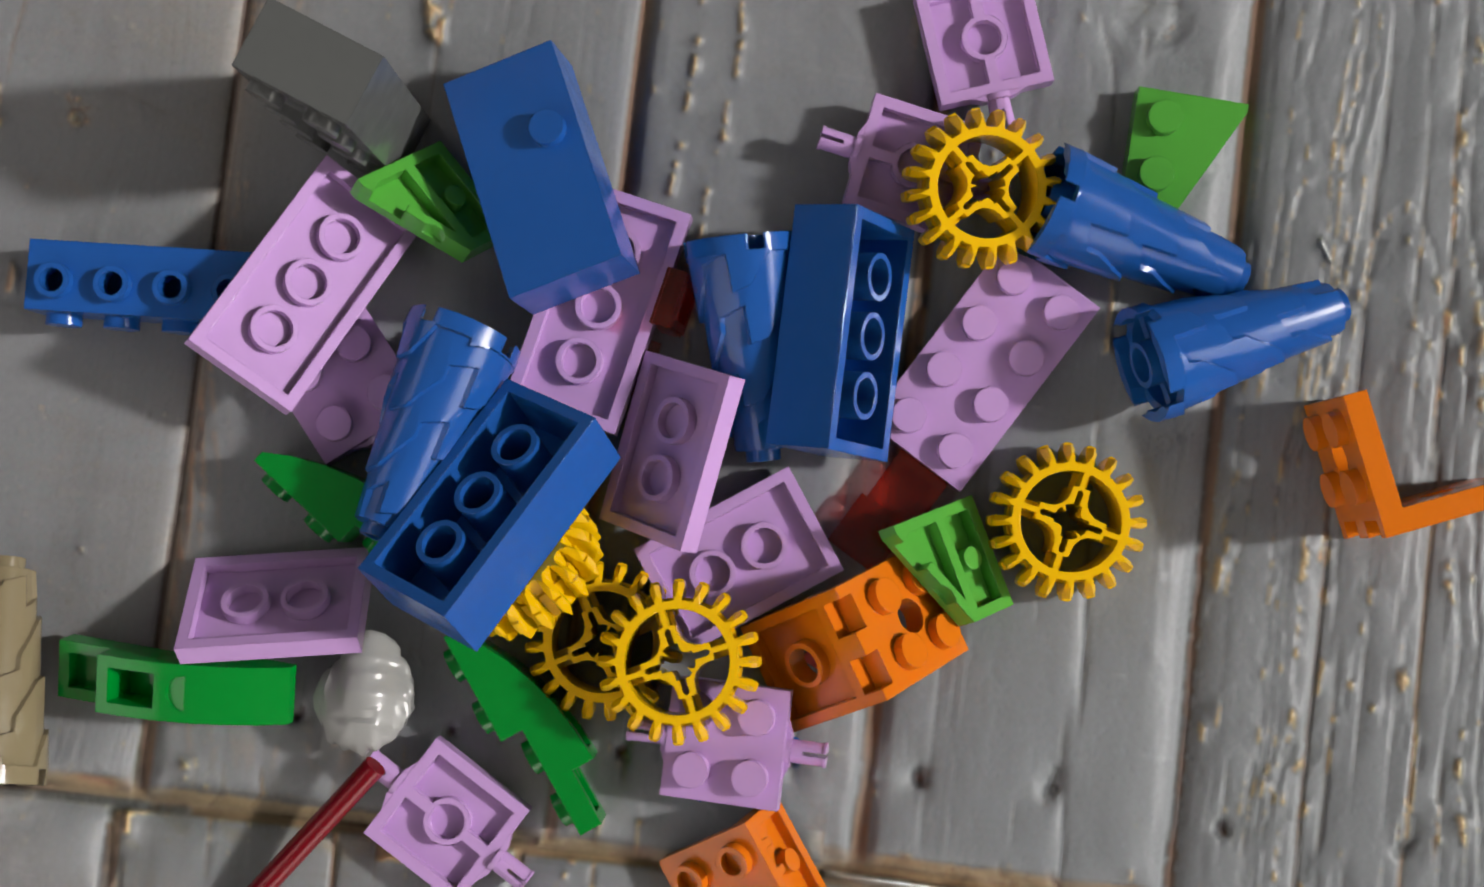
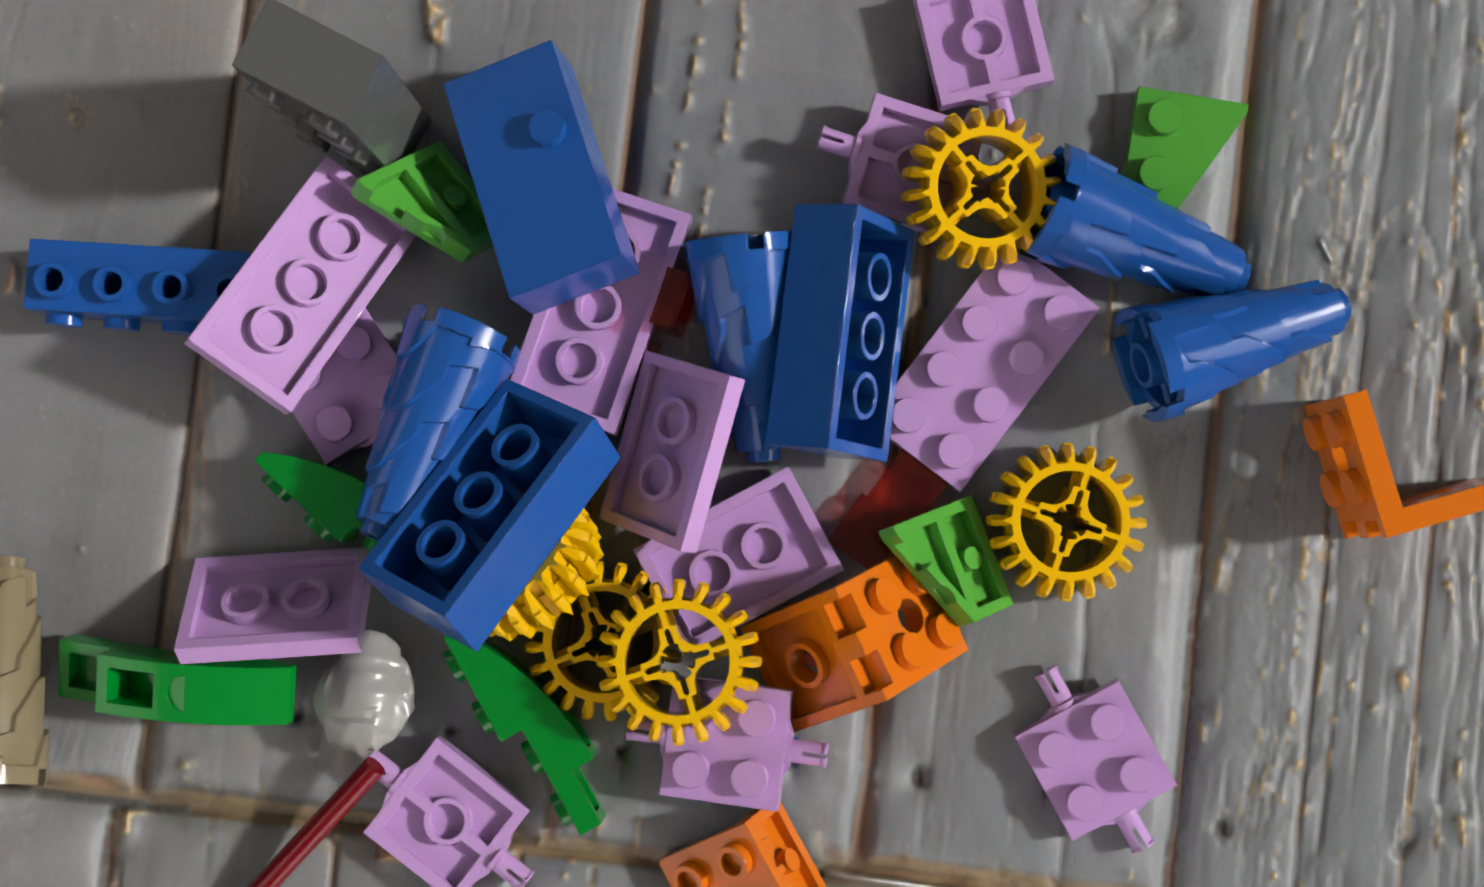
none -> lavender plate [1013,665,1178,853]

